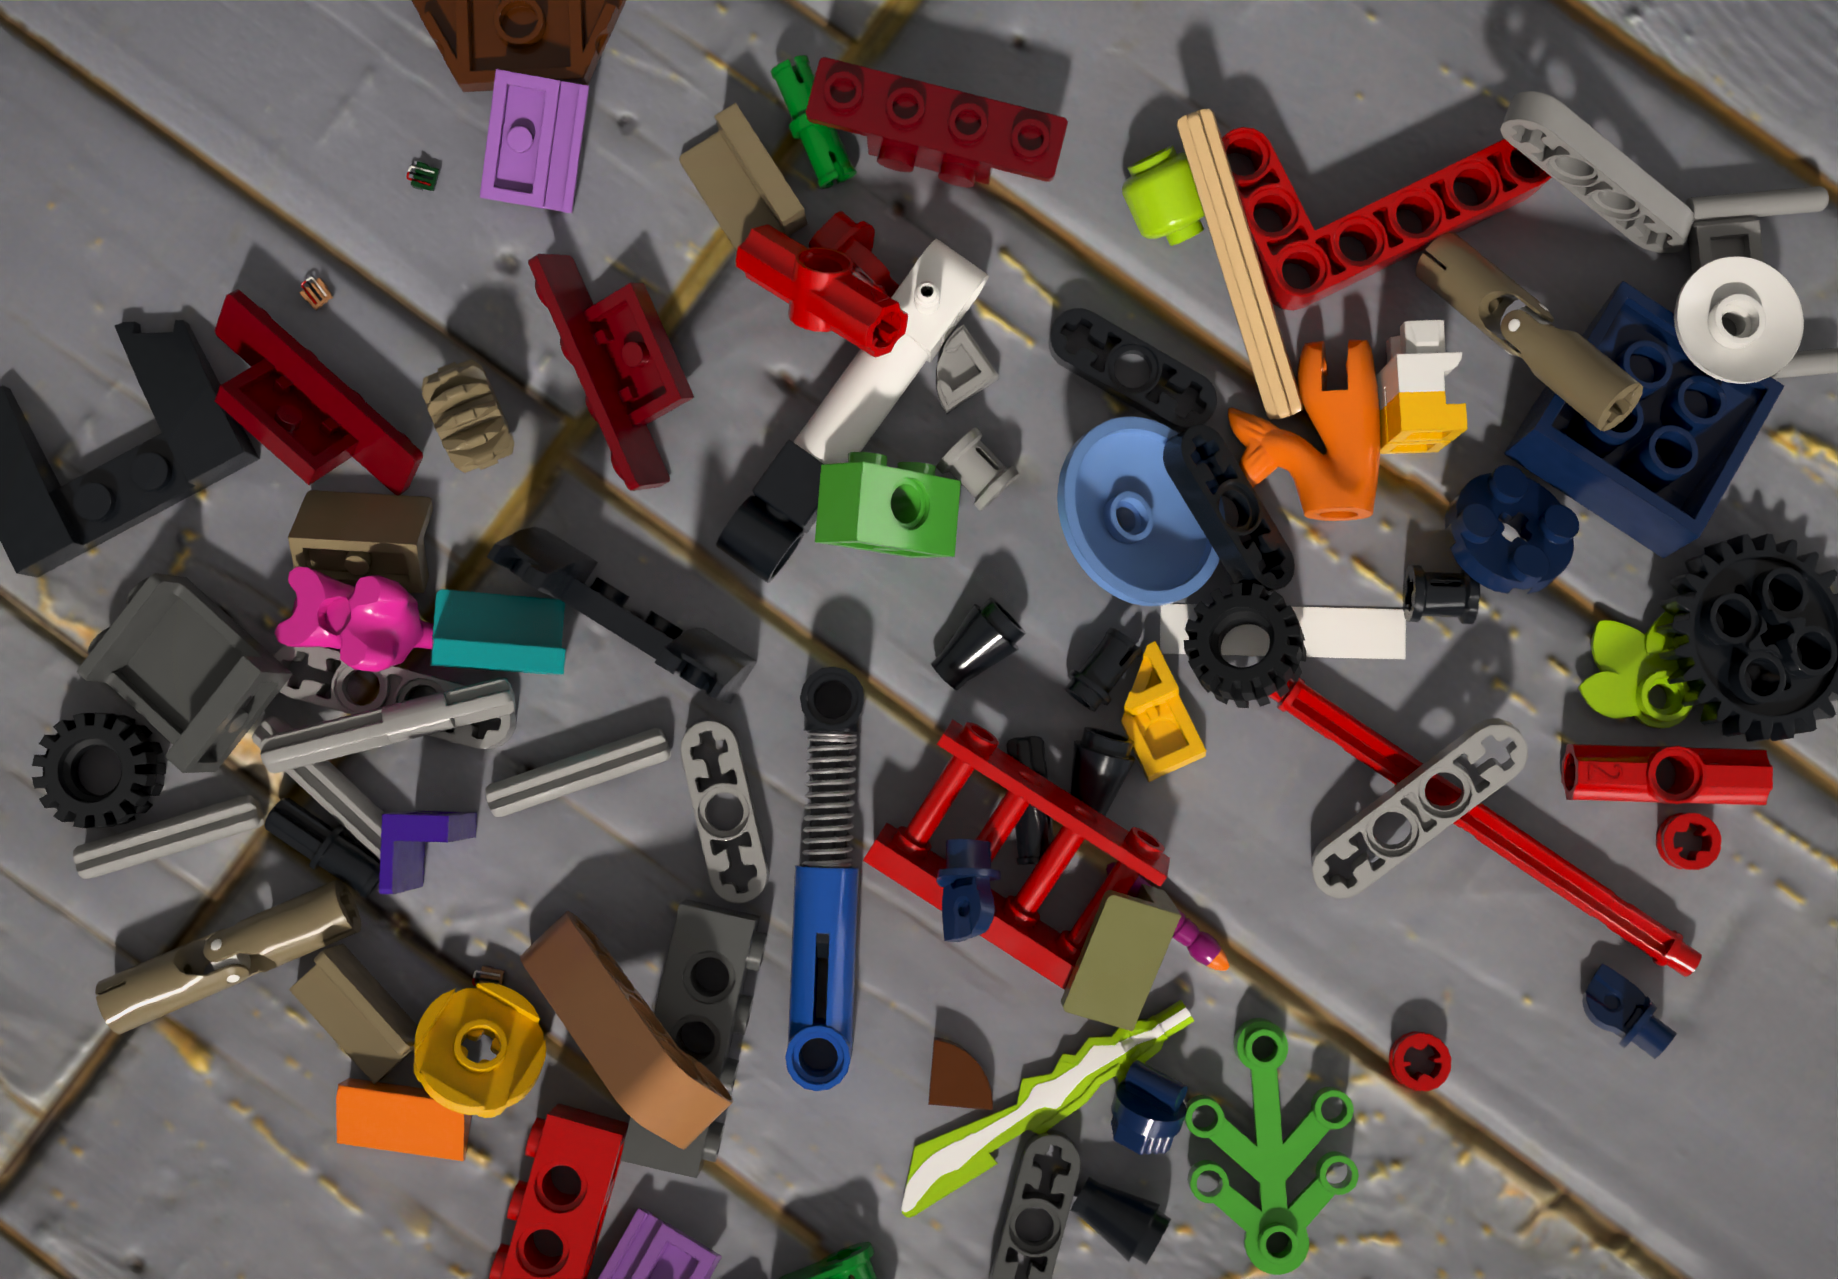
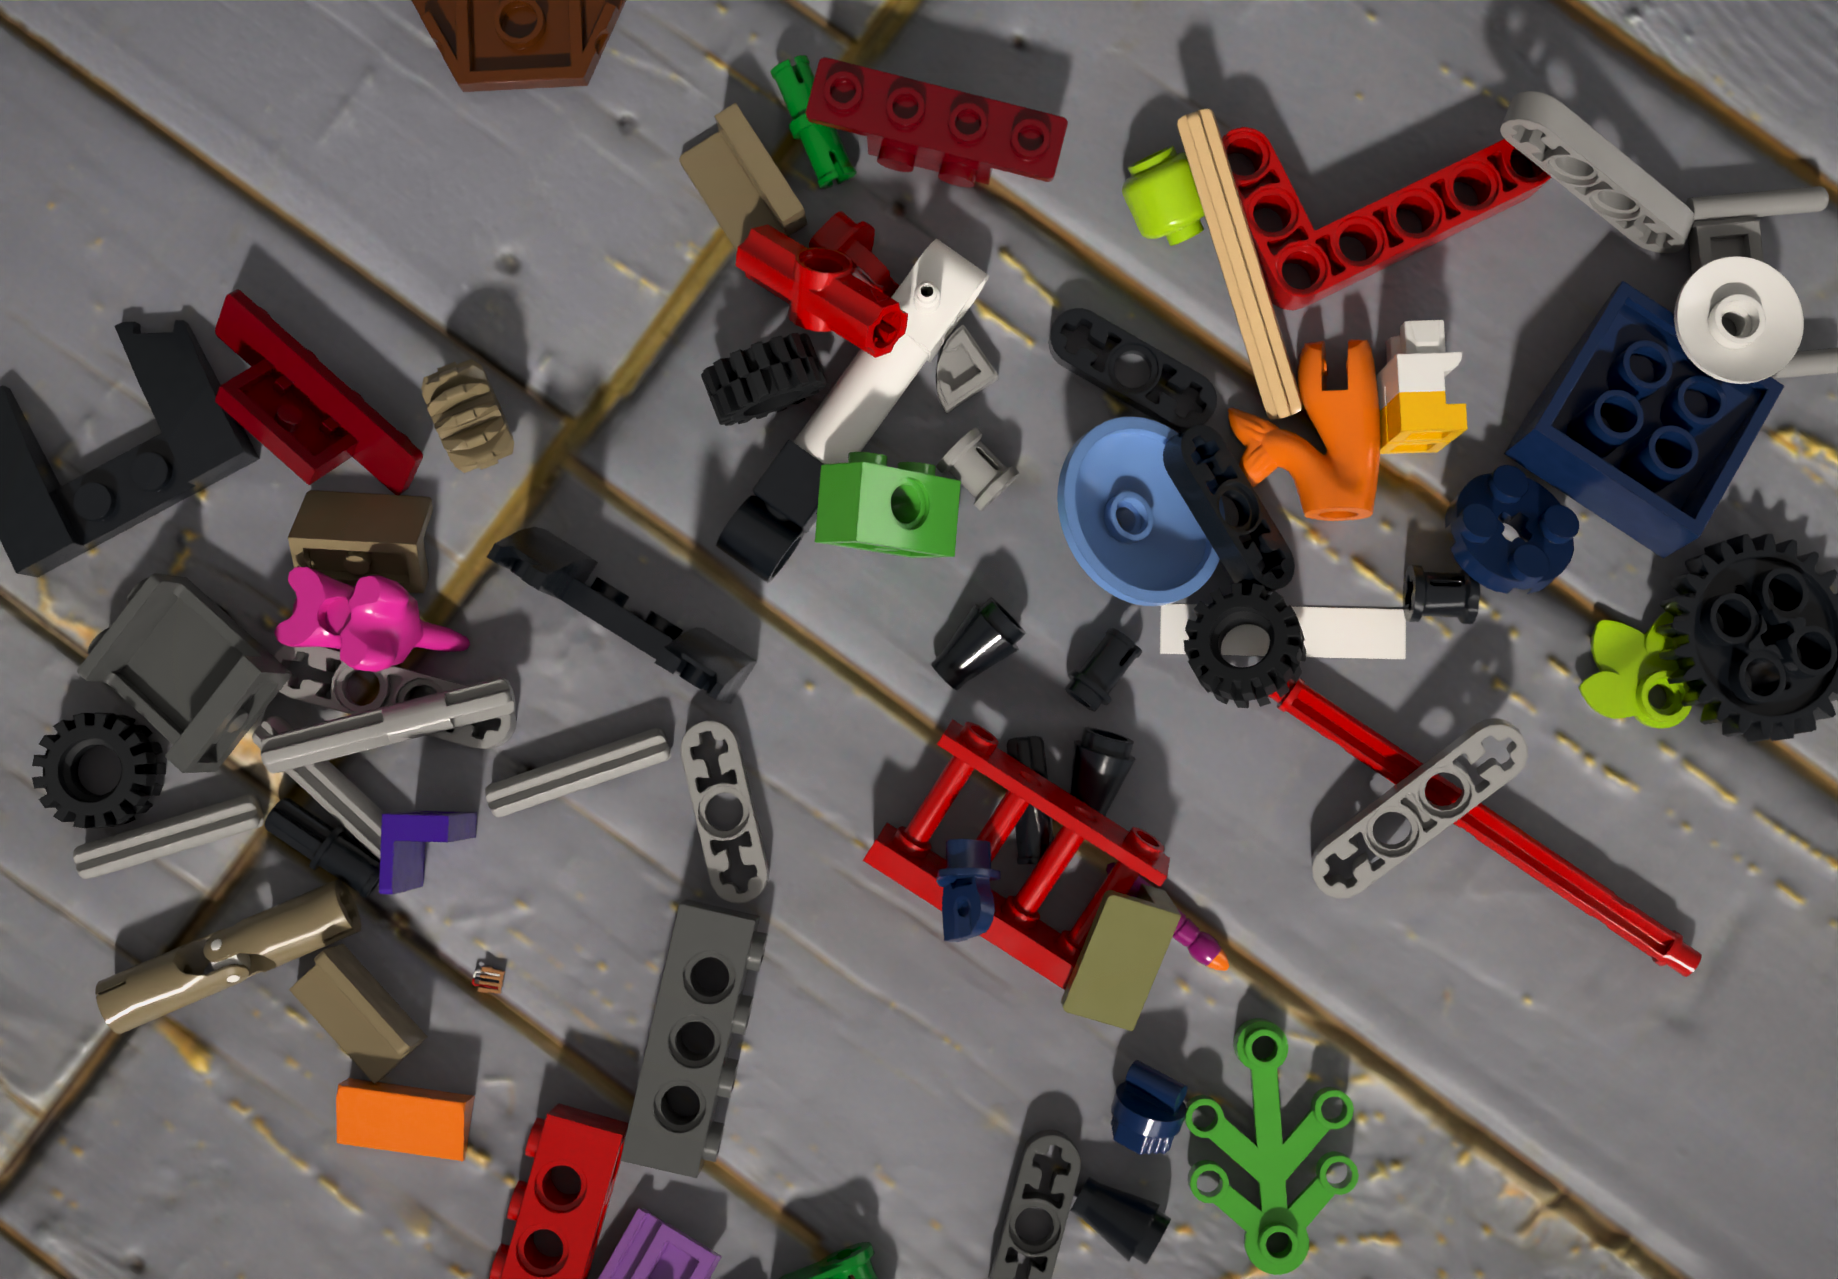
medium nougat piece [299,277,334,311] -> none
dark green piece [406,161,440,191] -> none
yellow plate [414,983,546,1118] -> none
teal panel [430,589,566,676] -> none
medium lavender plate [479,69,590,213] -> none
medium nougat beam [520,911,734,1150] -> none
dark red bracket [528,254,695,491] -> none
piece [785,667,866,1091] -> none
lime sword [901,1000,1194,1218] -> none
reddish brown tile [928,1037,993,1110] -> none
yellow slope [1121,641,1206,782] -> none
red bush [1388,1031,1452,1091] -> none
dark tan piece [1415,232,1643,431] -> none
red piece [1561,744,1773,806] -> none
dark blue piece [1582,963,1677,1059] -> none
red bush [1656,813,1721,870] -> none
none -> black tyre [701,333,827,426]

